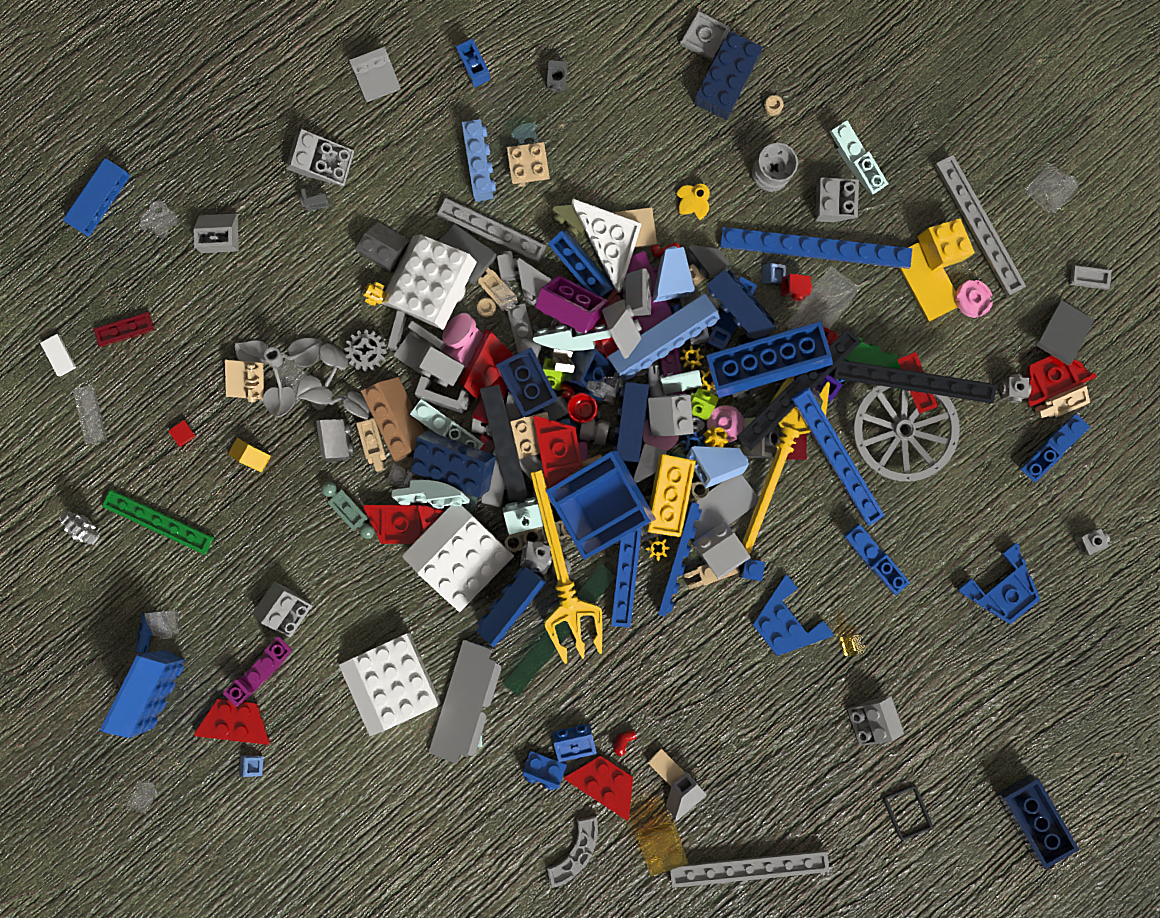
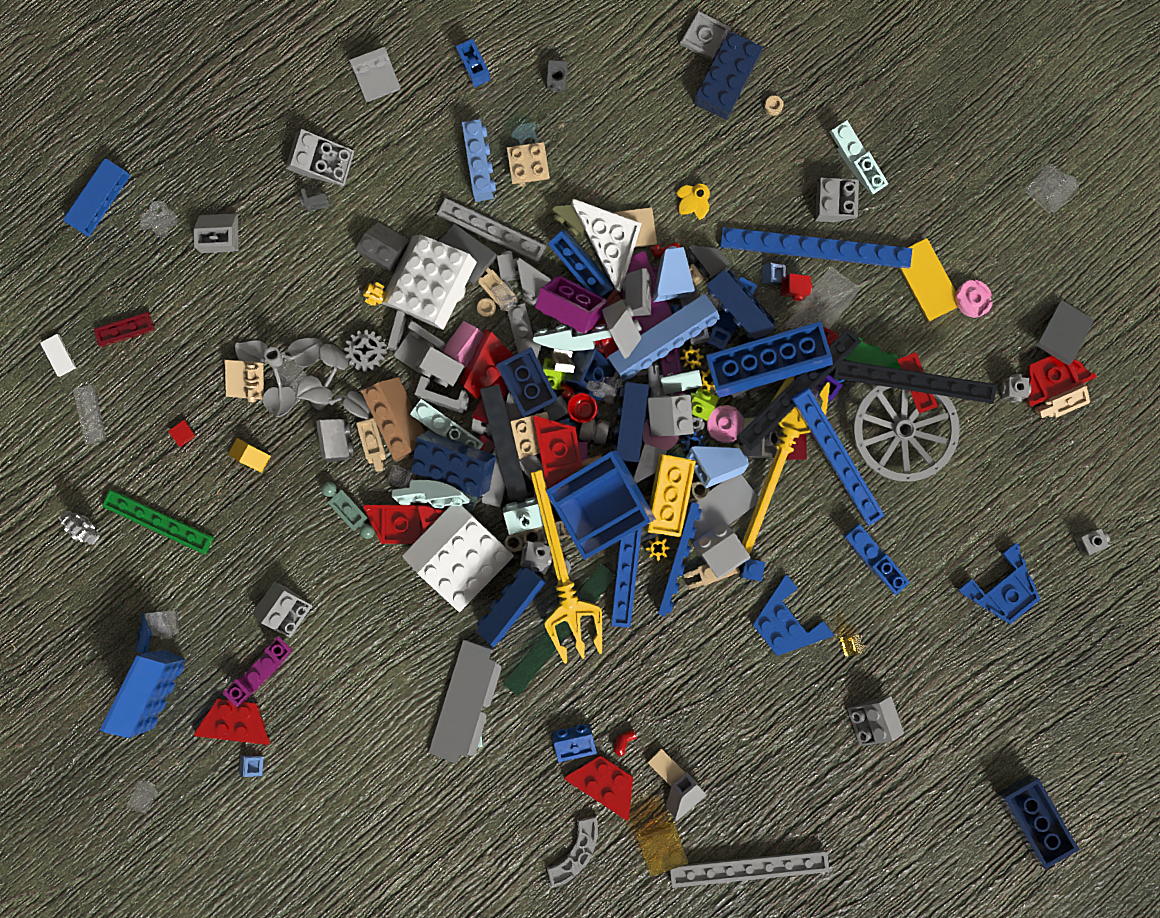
white slope [339,633,441,736] -> none
bright pink tile [442,313,476,349] -> none
blue bracket [522,750,567,790] -> none
yellow gear [703,426,728,447] -> none
light grey wheel [752,143,798,192] -> none
black piece [883,785,933,840] -> none
yellow brick [918,219,975,271] -> none
light grey plate [935,155,1026,296] -> none
blue slope [1021,413,1090,483] -> none
light grey tile [1070,265,1112,290] -> none

